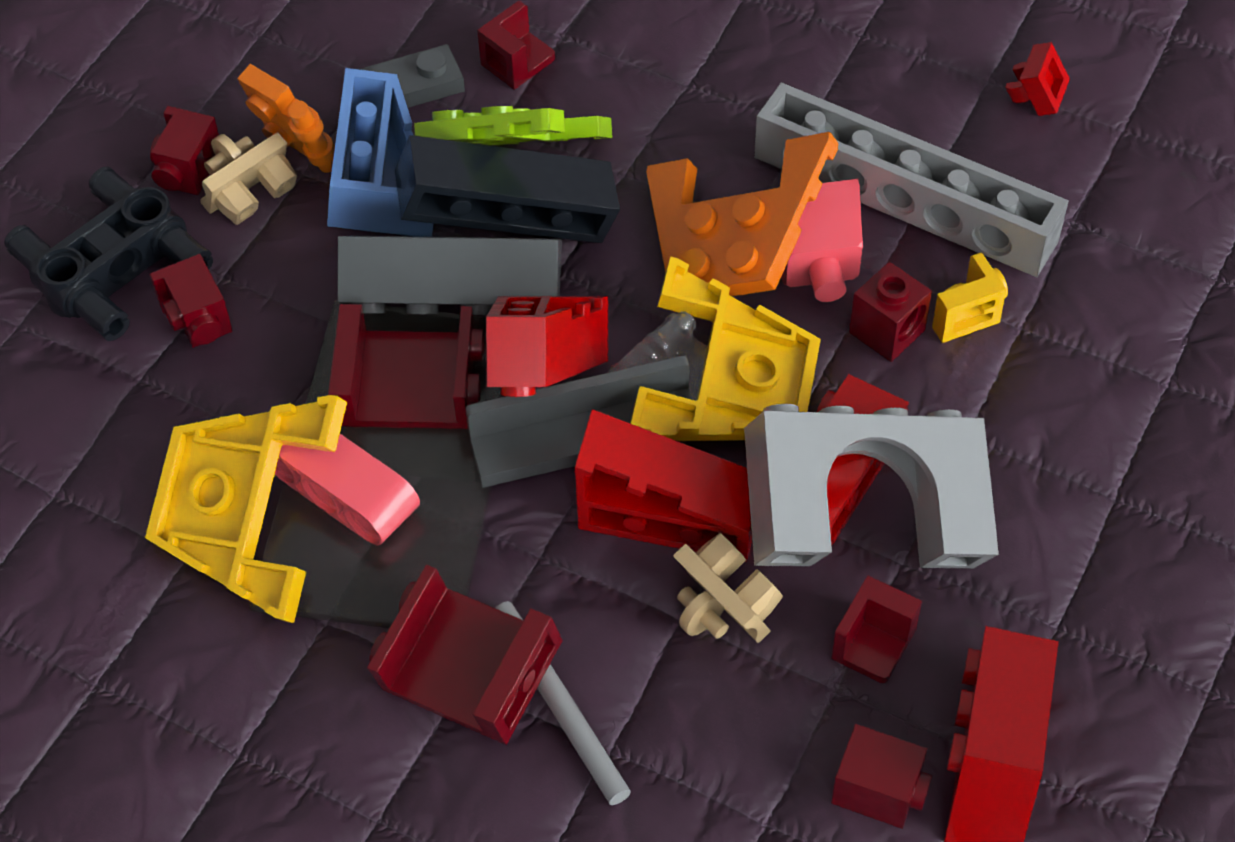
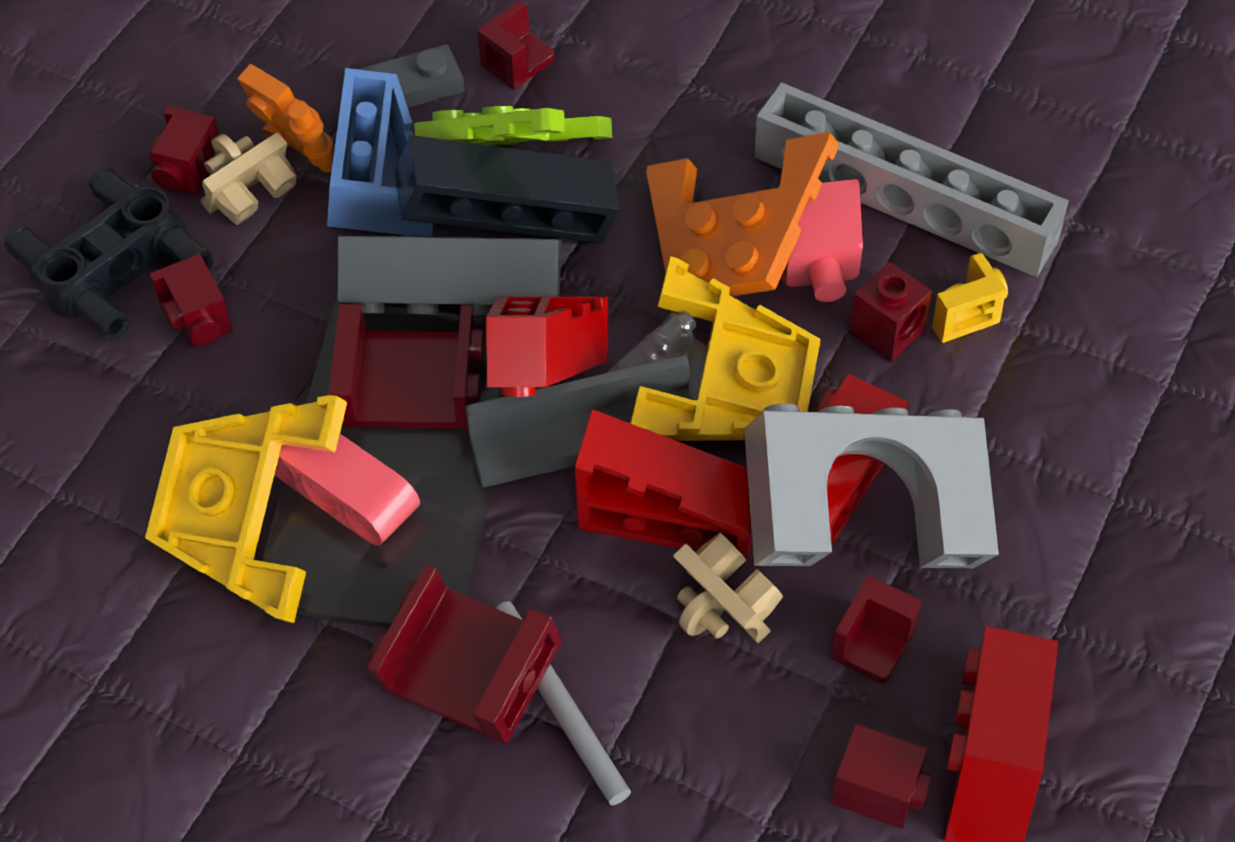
red tile [1005,42,1070,116] -> none

